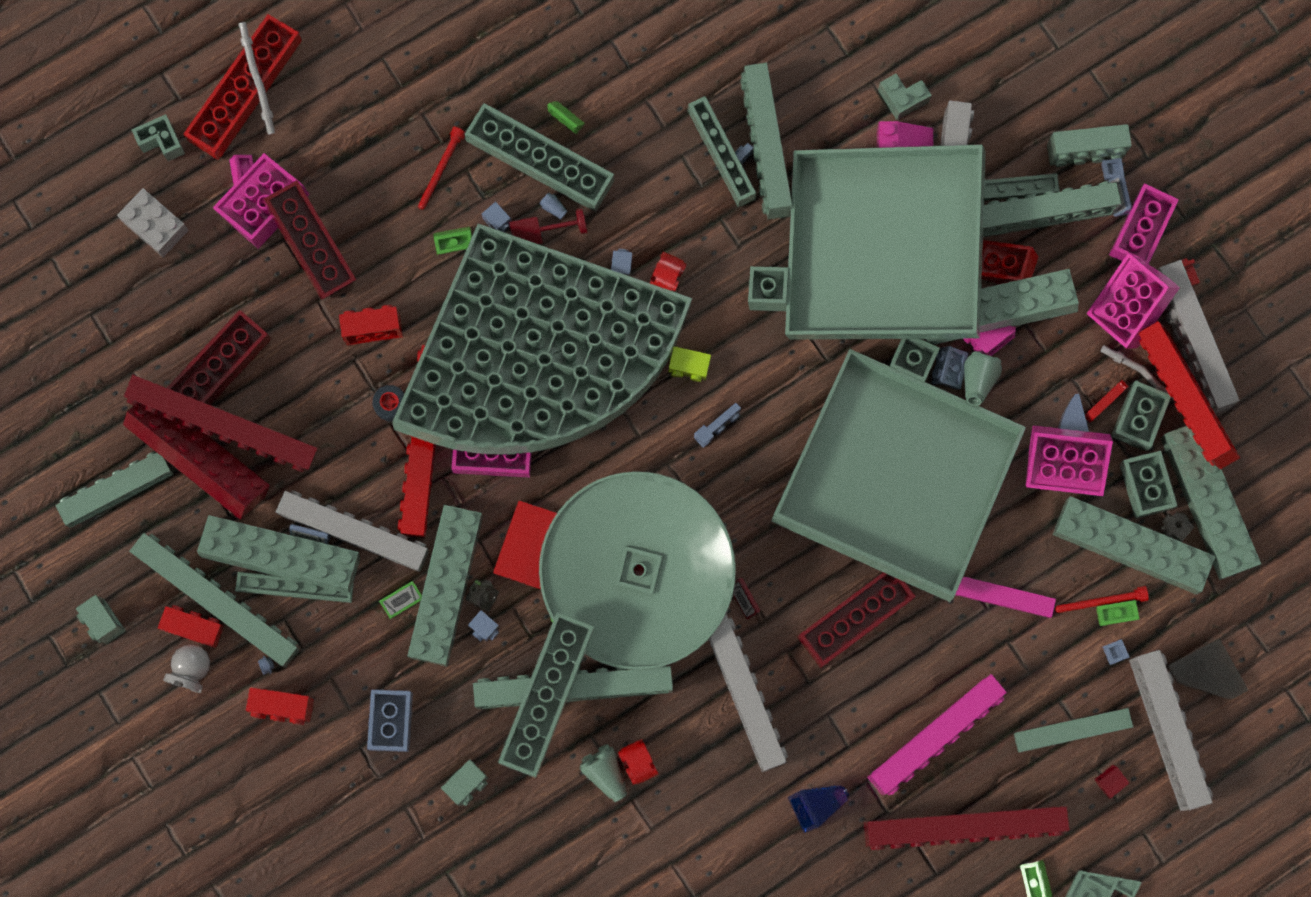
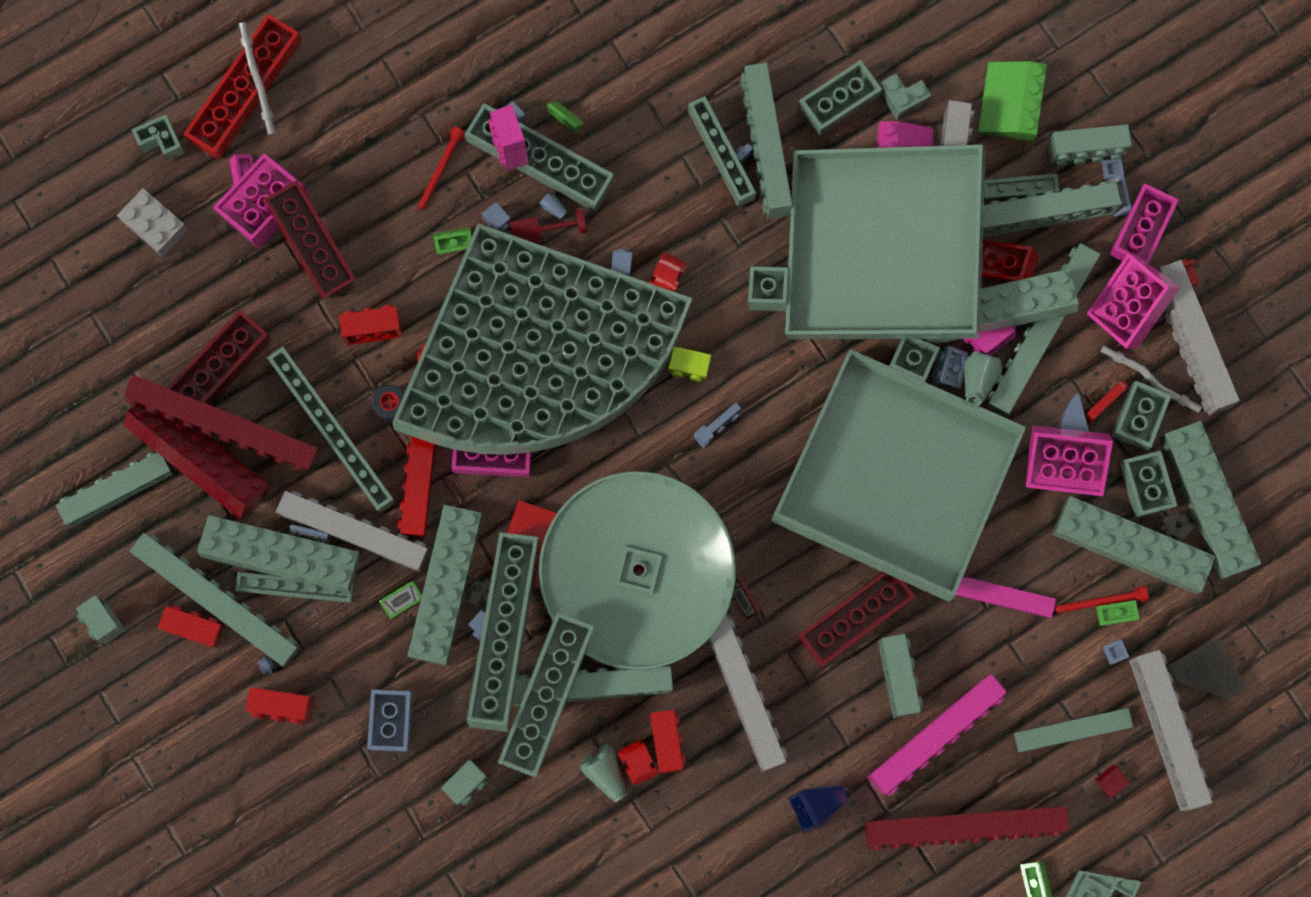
light grey tile [163,644,210,693] -> none
red brick [1138,321,1241,469] -> none
none -> sand green brick [267,347,396,514]
none -> sand green brick [467,532,540,732]
none -> dark pink brick [488,105,529,171]
none -> sand blue plate [507,101,526,124]
none -> red brick [650,710,686,774]
none -> sand green brick [798,60,882,137]
none -> sand green brick [878,634,923,719]
none -> bright green slope [978,61,1047,142]
none -> sand green brick [986,243,1100,417]

